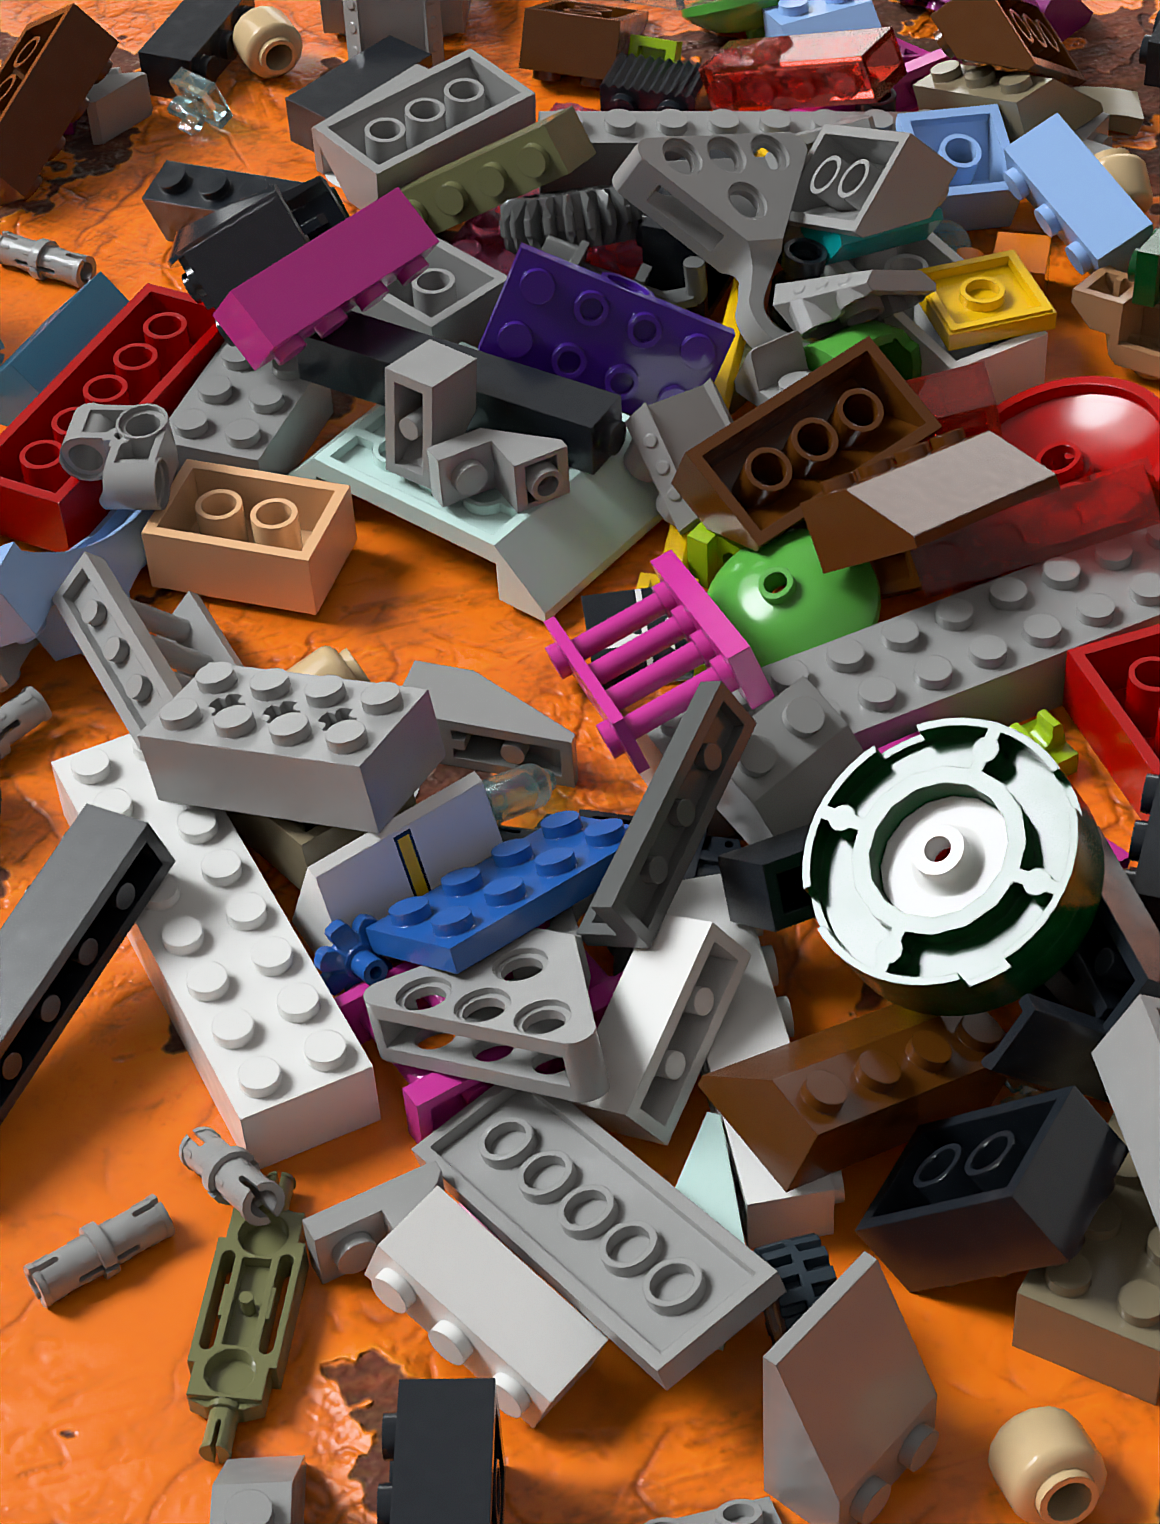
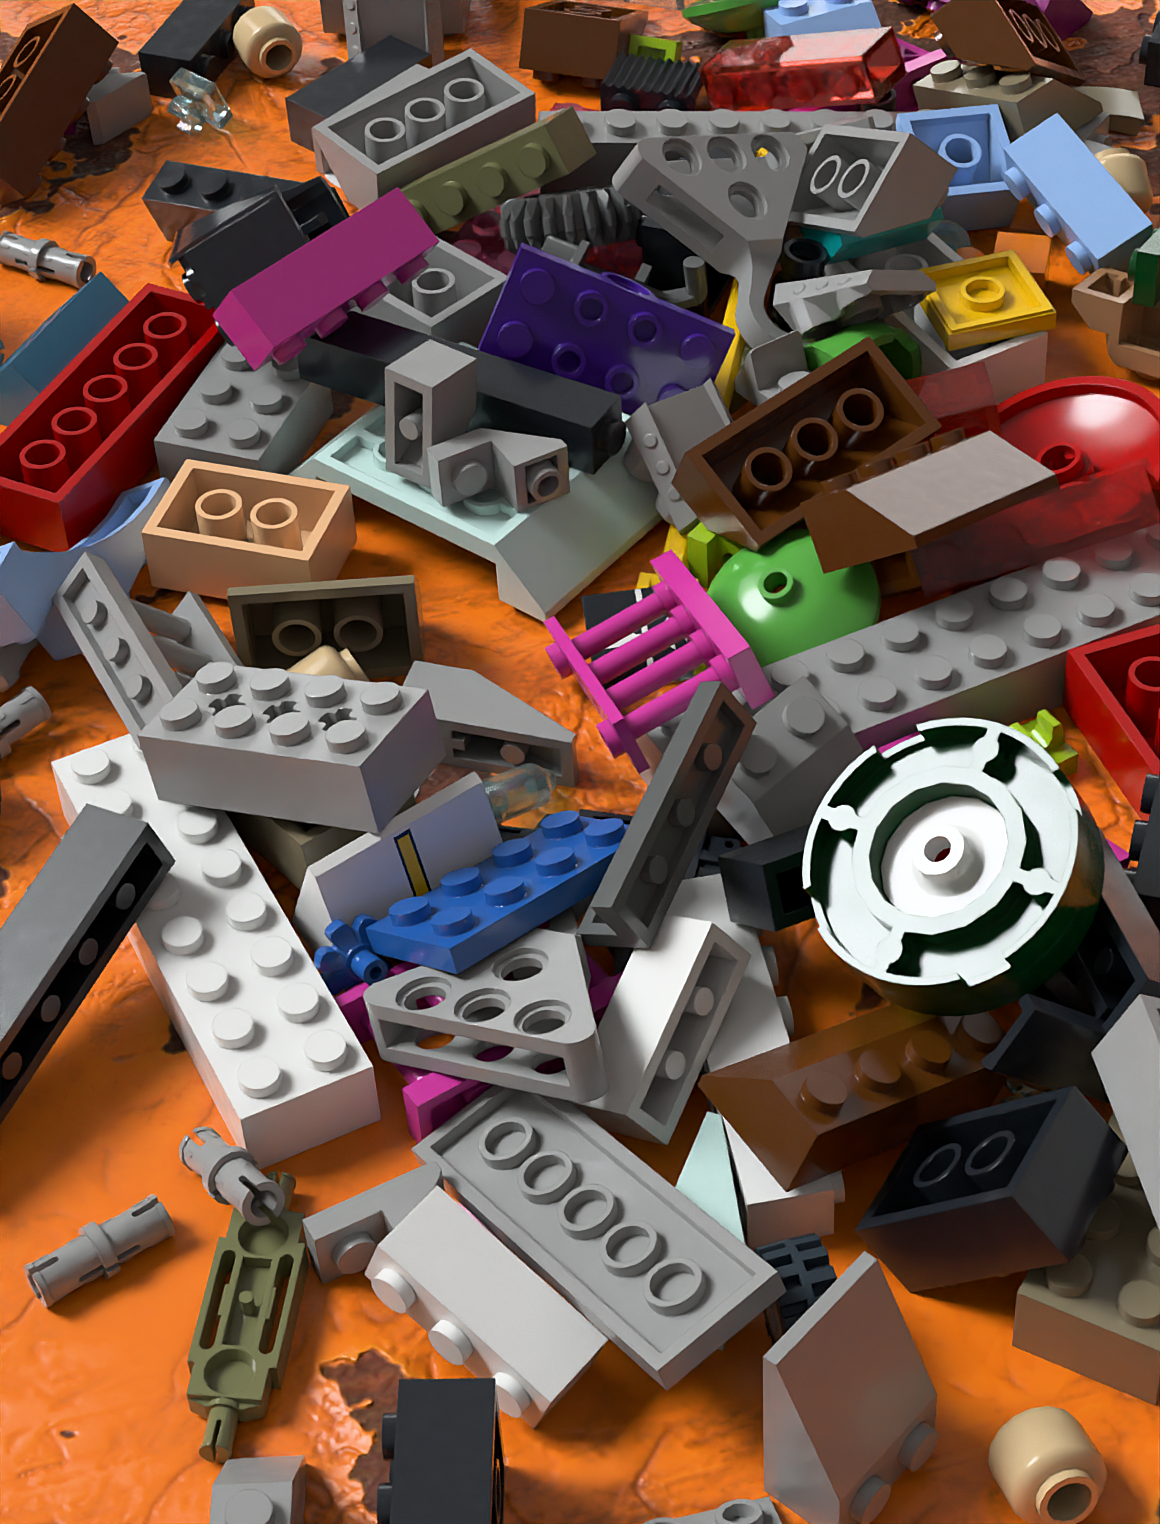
light grey piece [59,403,179,510] -> none
none -> dark tan slope [227,575,425,678]

